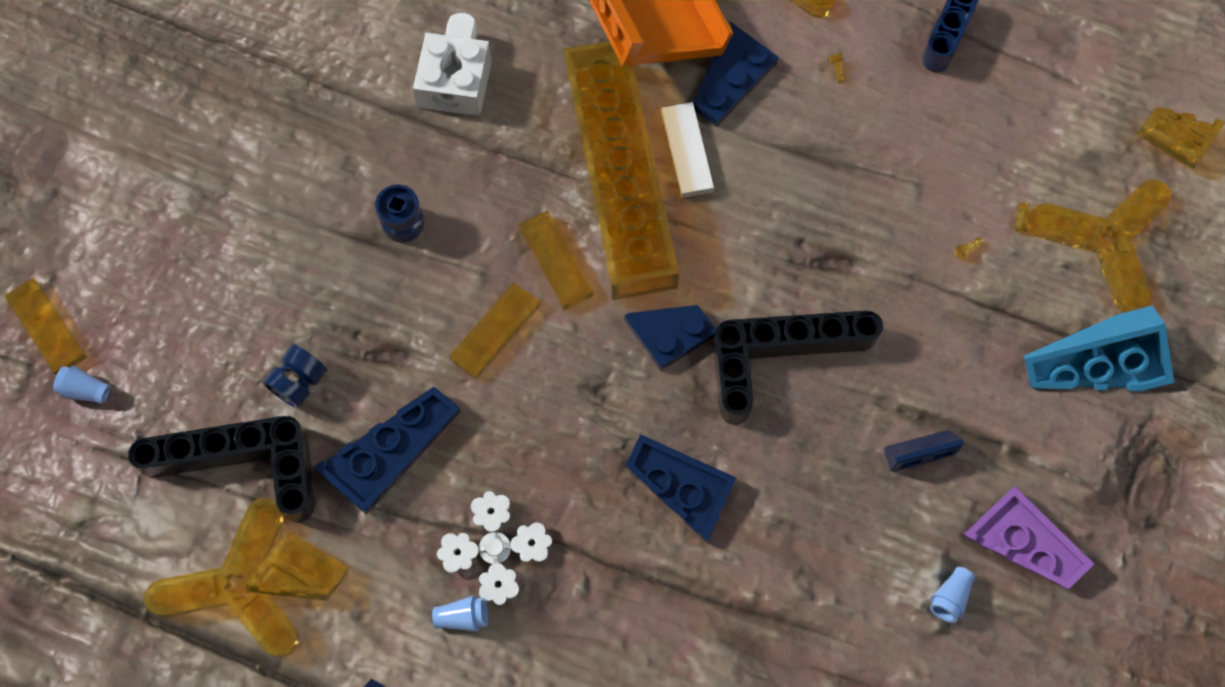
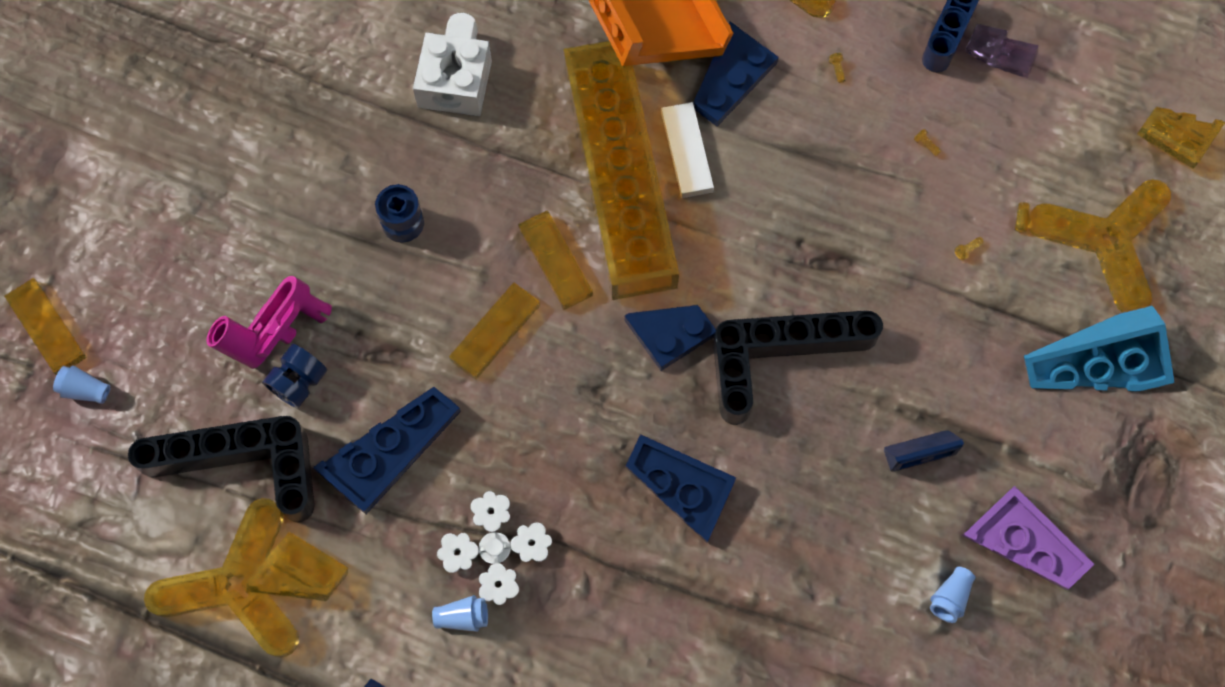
none -> dark pink piece [206,276,332,369]
none -> clear yellow piece [914,129,941,156]
none -> clear purple slope [966,24,1039,78]

